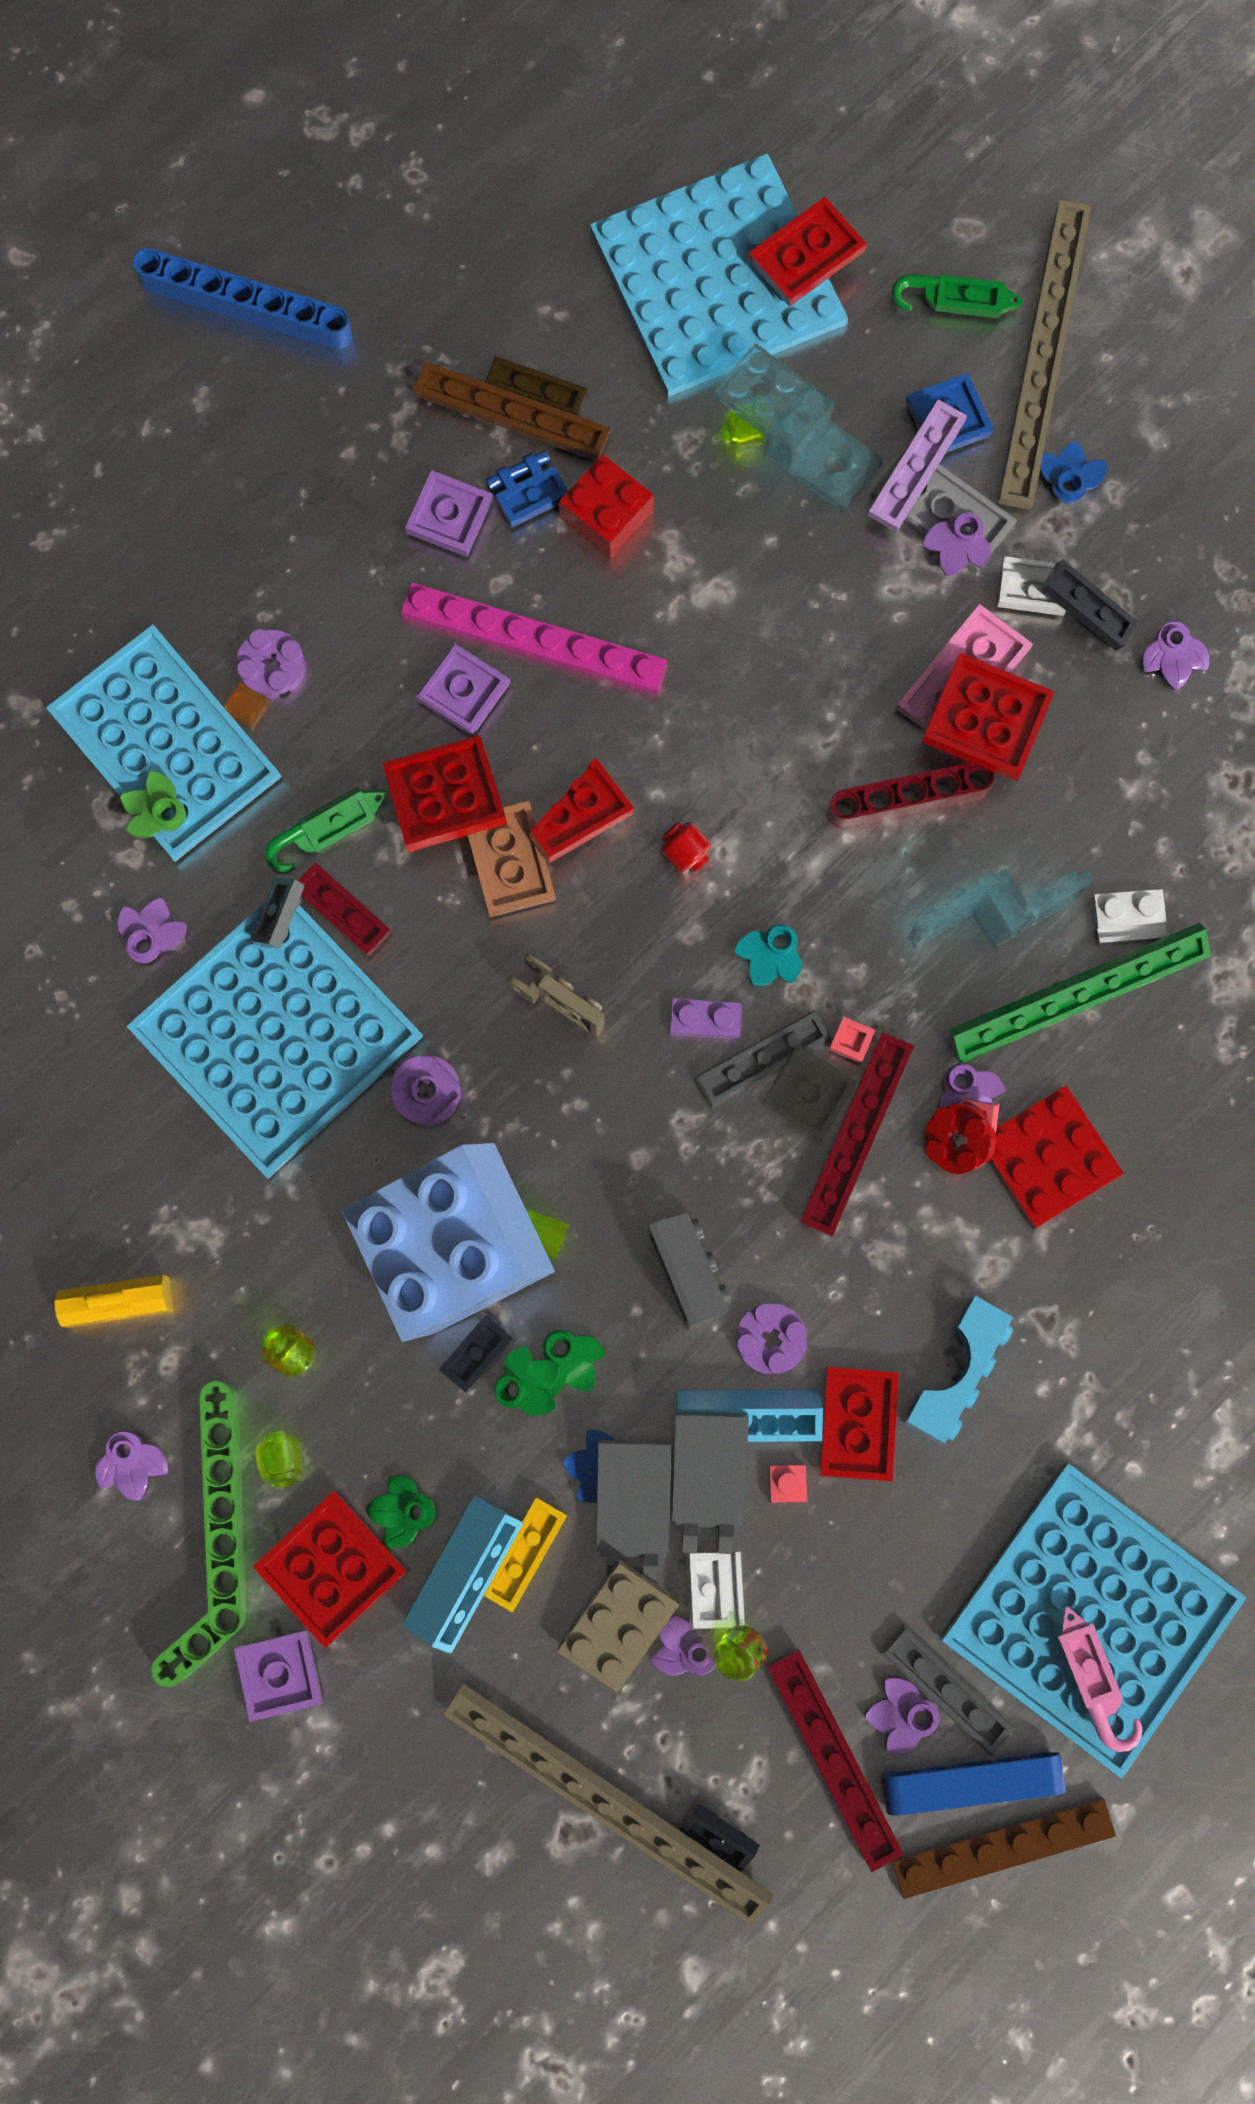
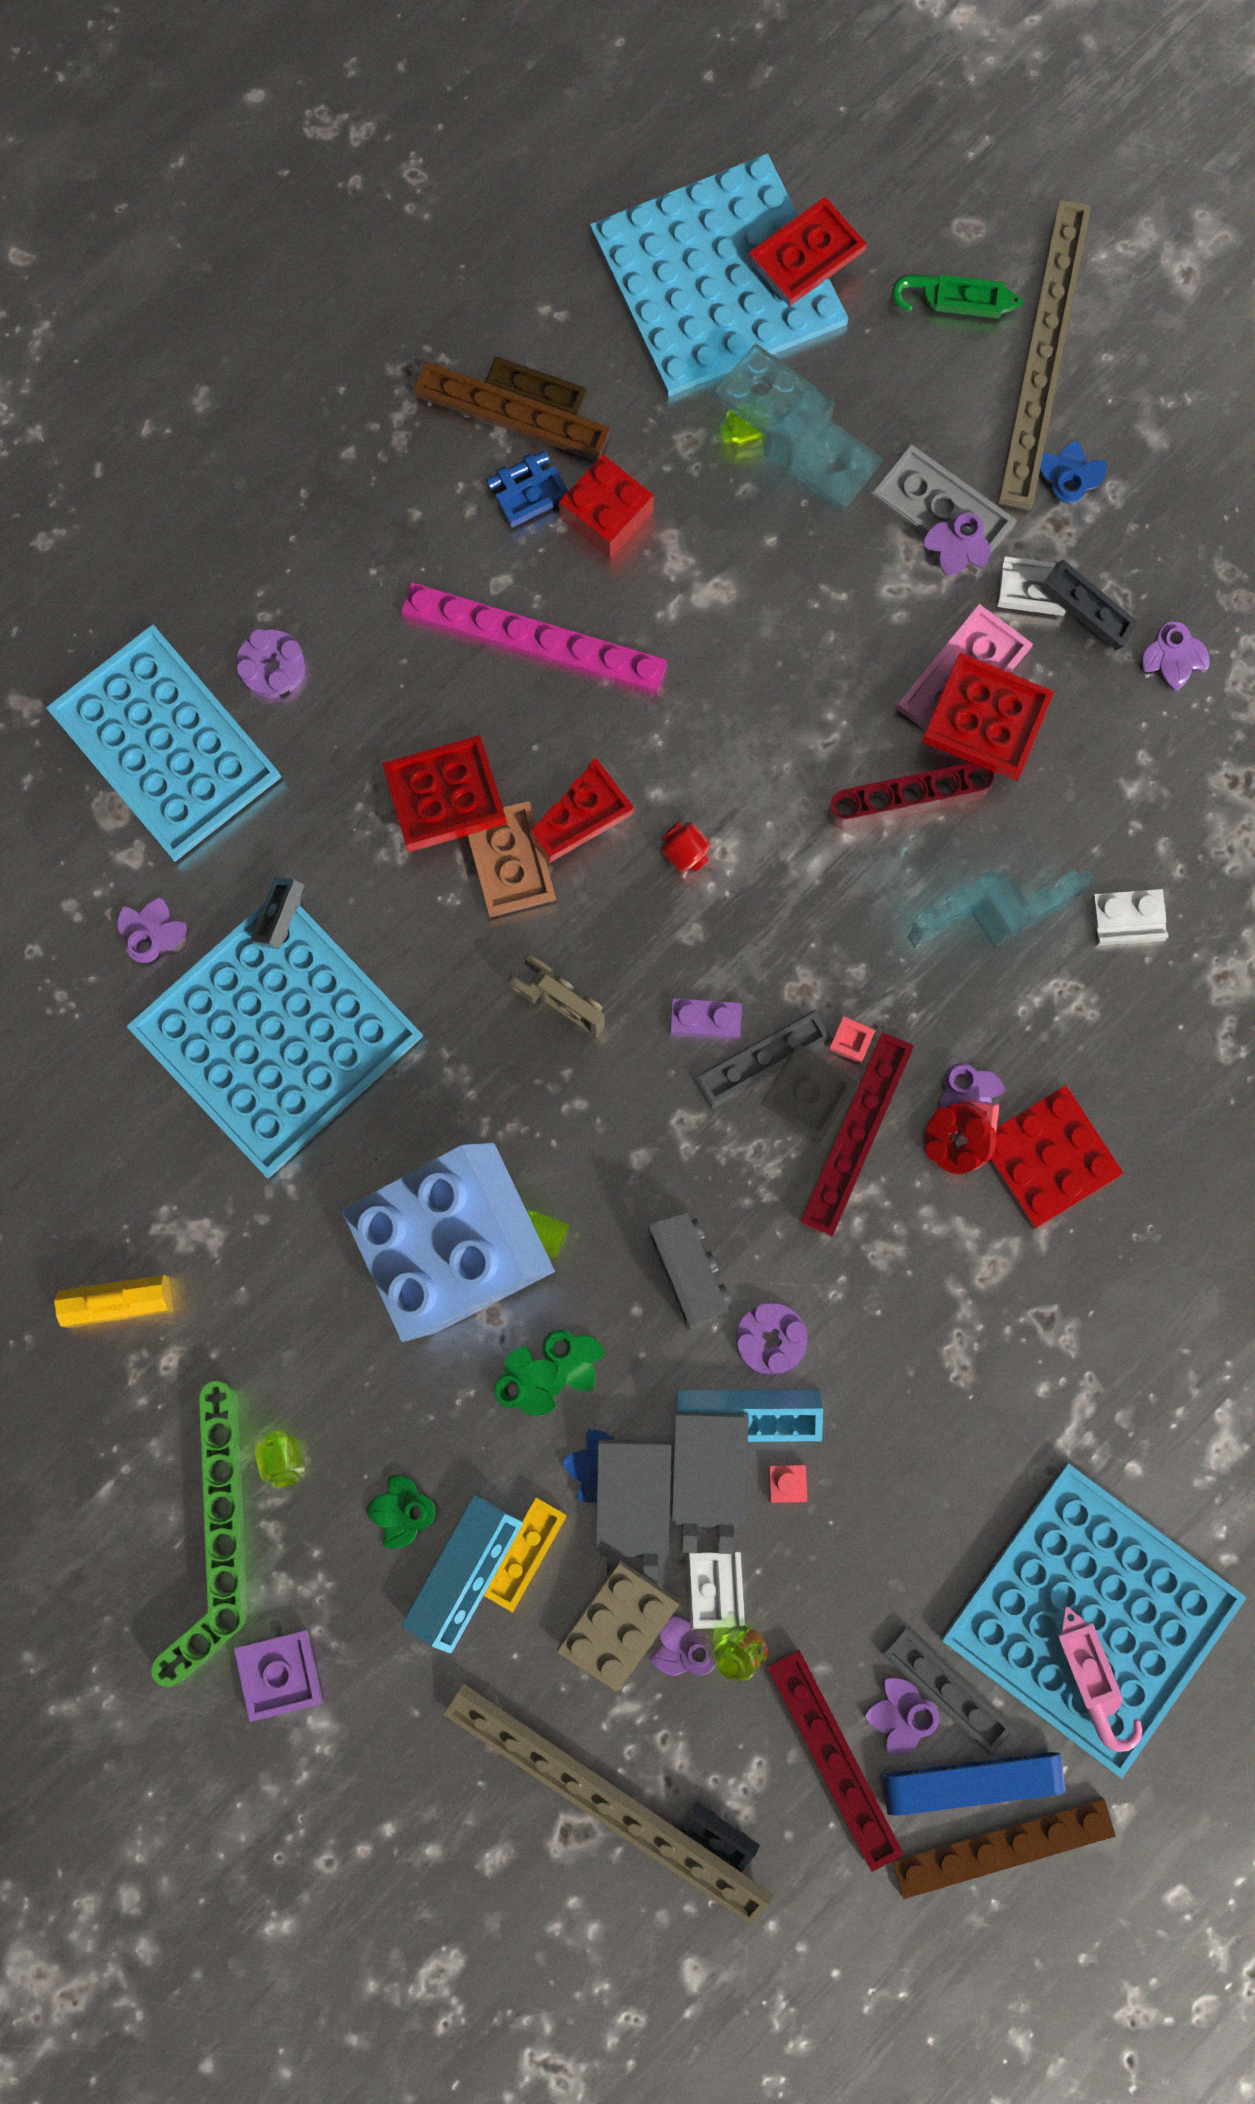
medium lavender plate [95,1430,169,1501] -> none
bright green plate [120,771,186,838] -> none
blue beam [133,248,353,350] -> none
clear orange plate [224,682,271,731] -> none
red plate [253,1490,408,1649] -> none
clear neon green head [262,1324,316,1378] -> none
green plate [265,786,387,872] -> none
dark red plate [298,862,392,958] -> none
medium lavender plate [391,1056,462,1127] -> none
medium lavender plate [405,470,493,557] -> none
medium lavender plate [416,643,511,736] -> none
black plate [439,1315,513,1393] -> none
teal plate [734,924,802,987] -> none
red plate [820,1367,899,1482] -> none
lavender plate [868,400,967,532] -> none
medium azure arch [903,1296,1013,1444] -> none
blue plate [906,372,994,453] -> none
green plate [948,923,1211,1063] -> none

